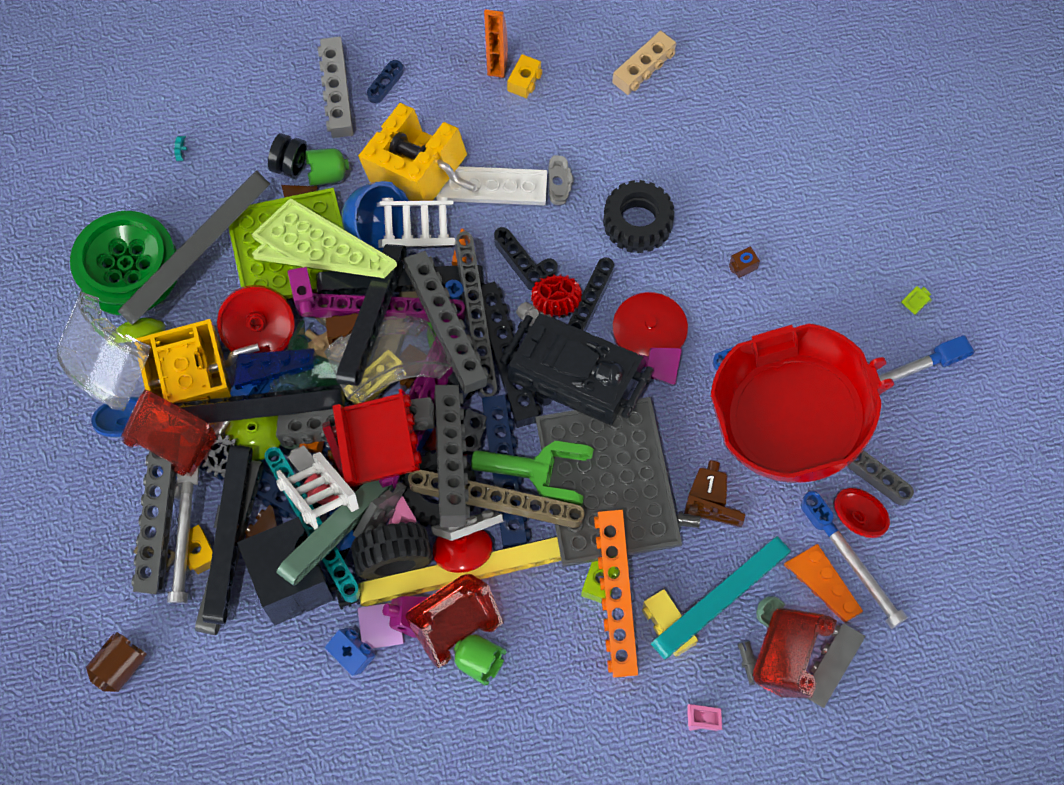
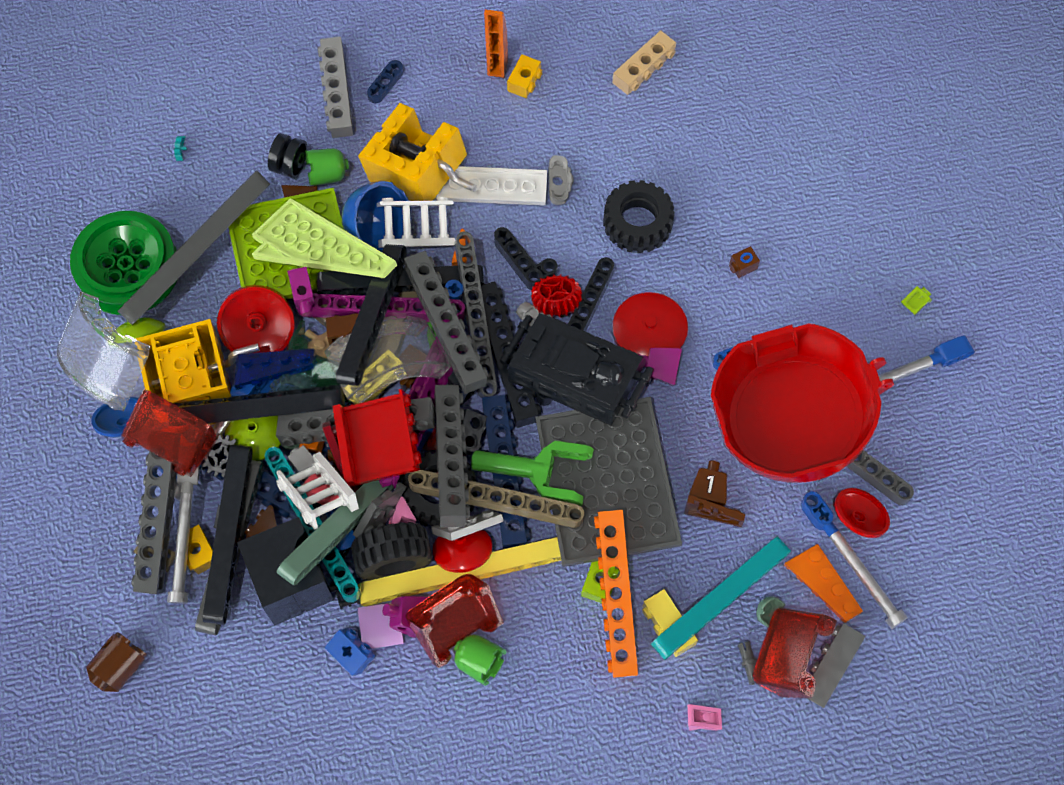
dark grey pin [676,512,701,529] -> none

